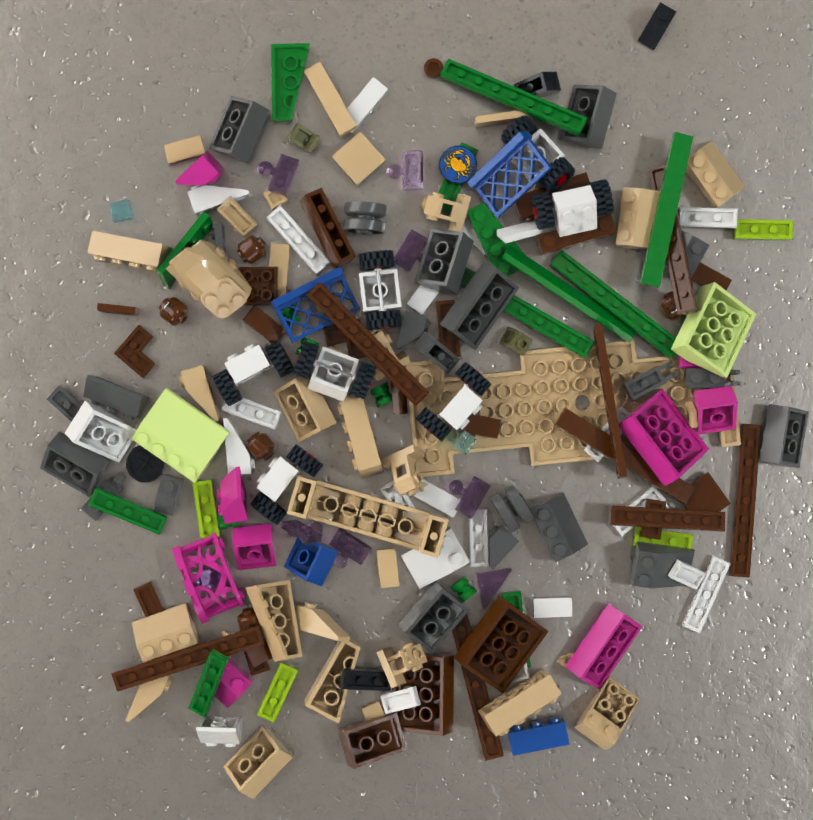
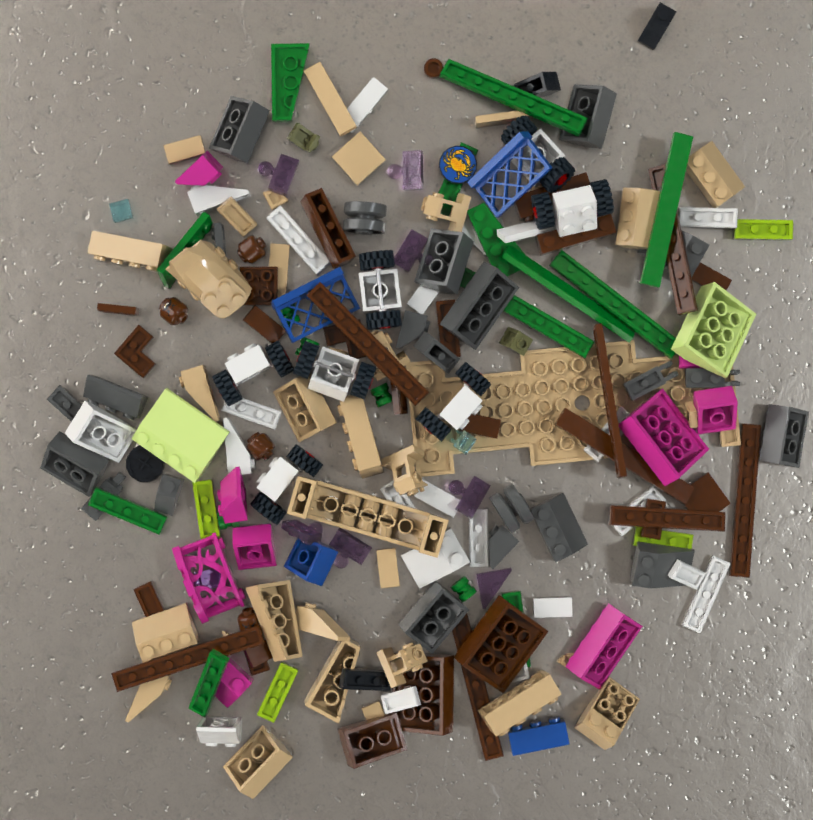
reddish brown head [660,291,685,320] -> none

